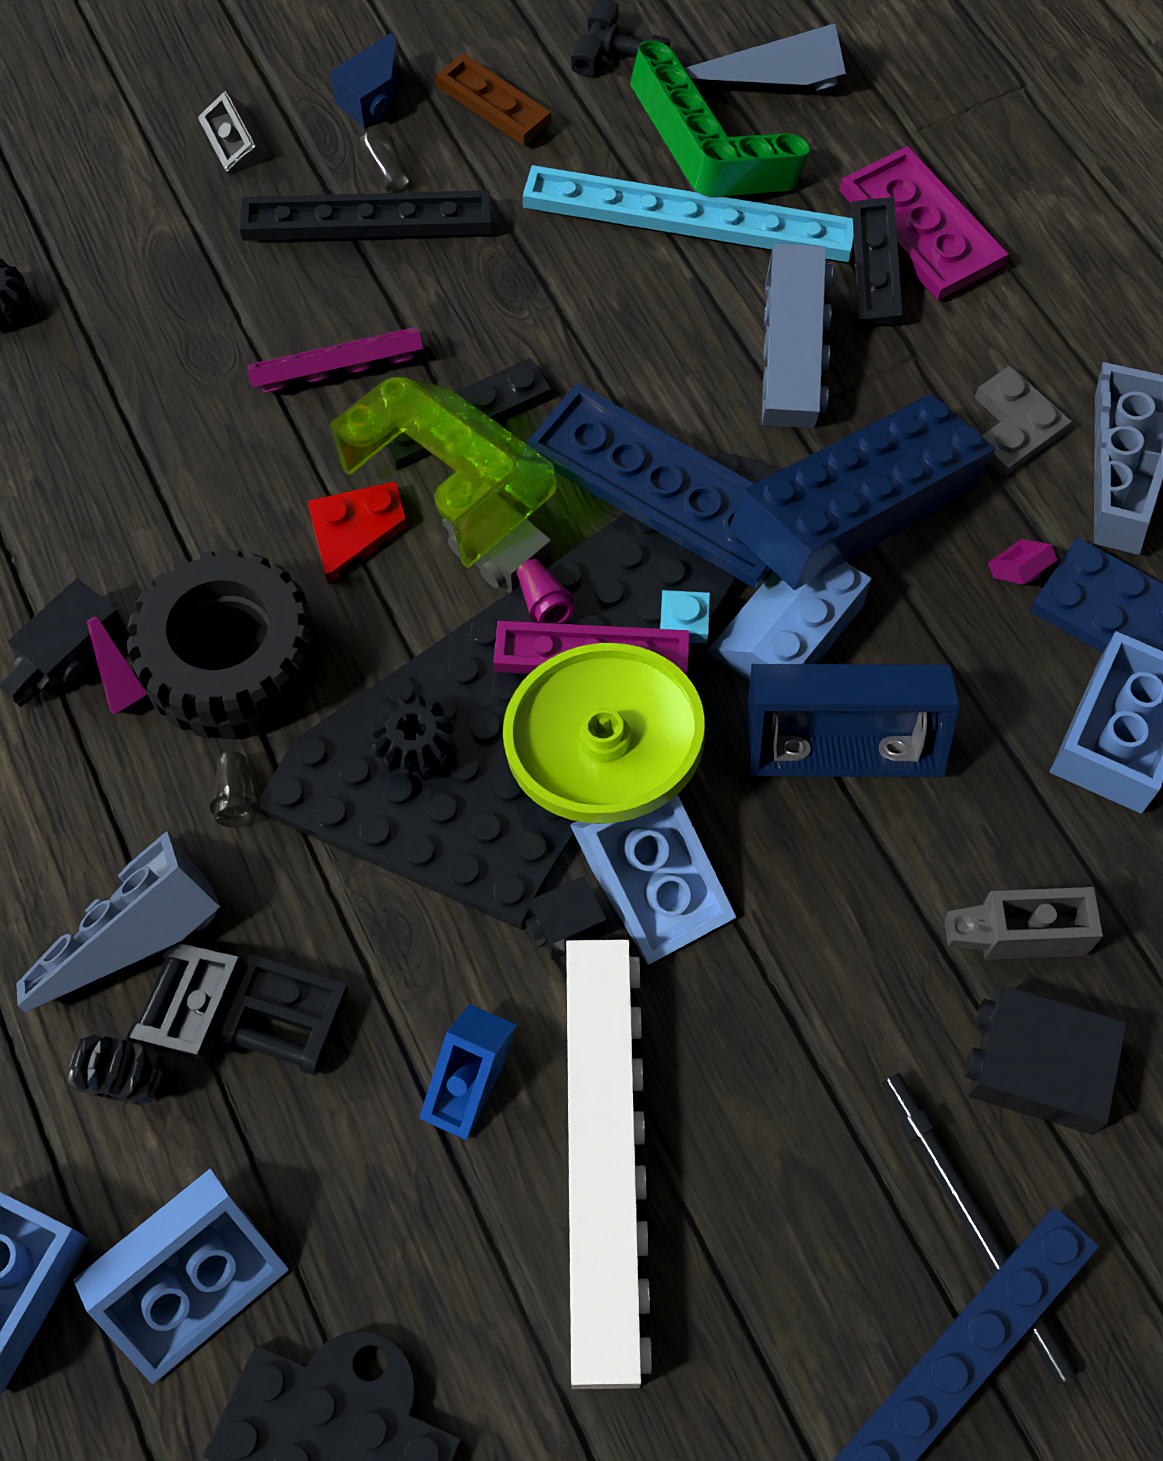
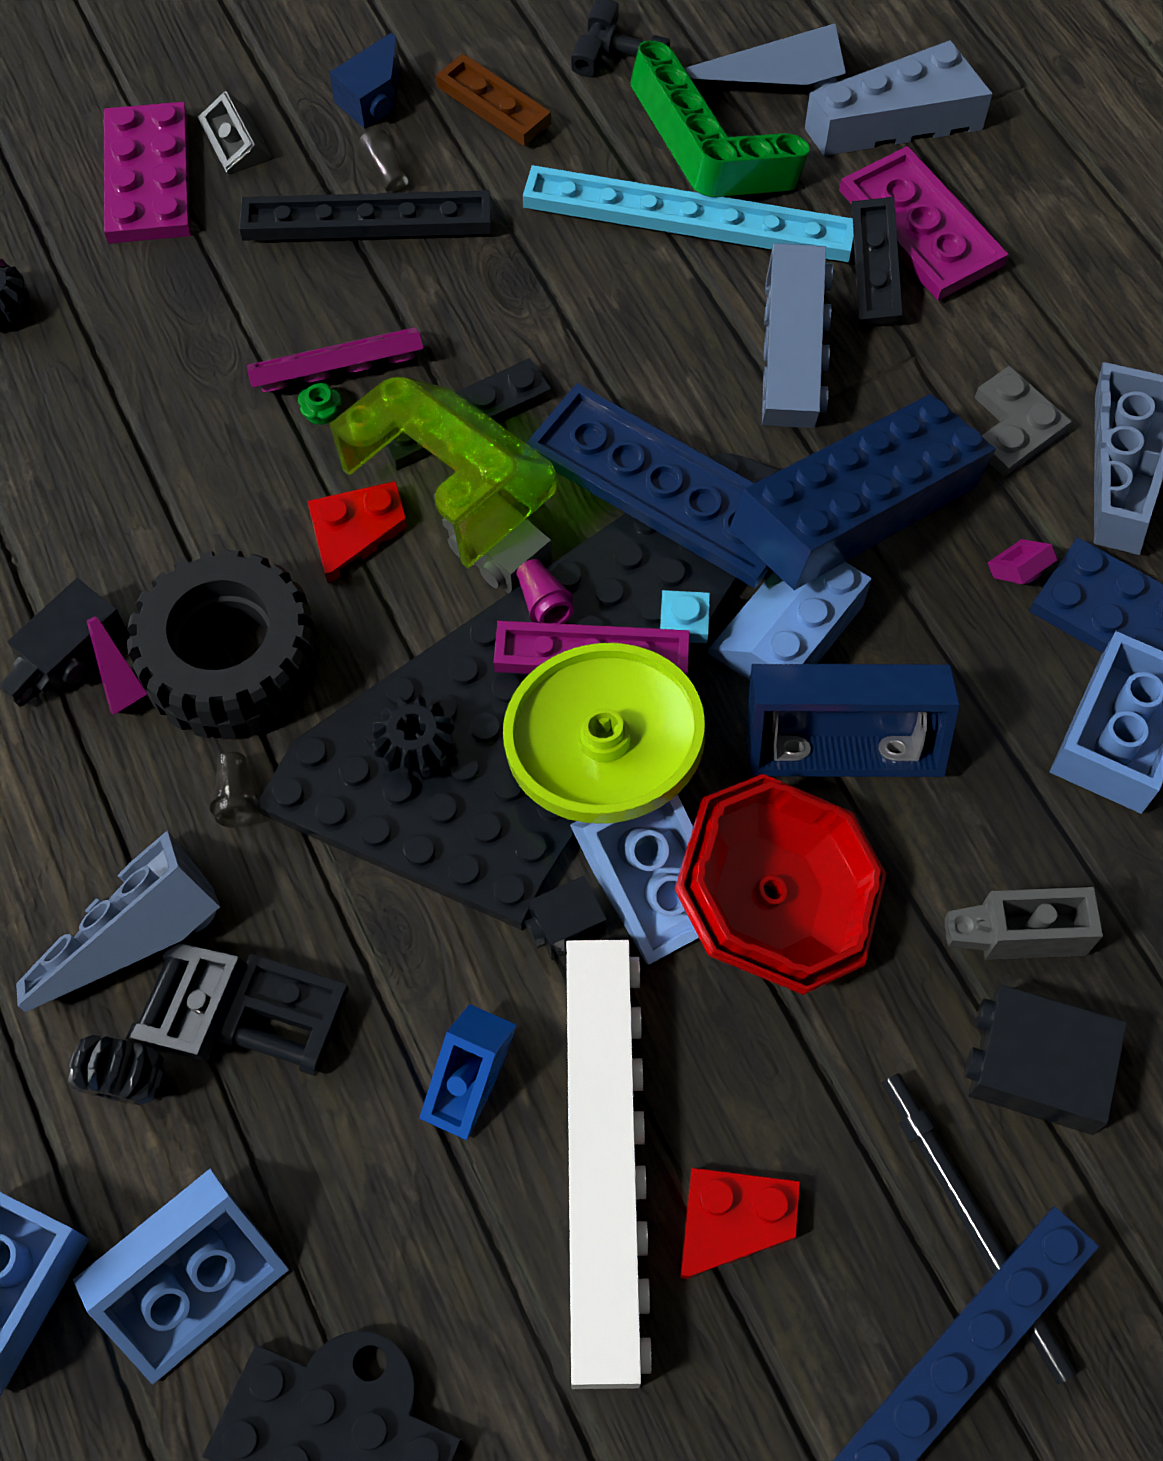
none -> magenta plate [104,102,191,244]
none -> green plate [298,383,341,425]
none -> red rock [674,774,886,995]
none -> red wing [680,1168,800,1279]
none -> sand blue wedge [804,40,992,156]

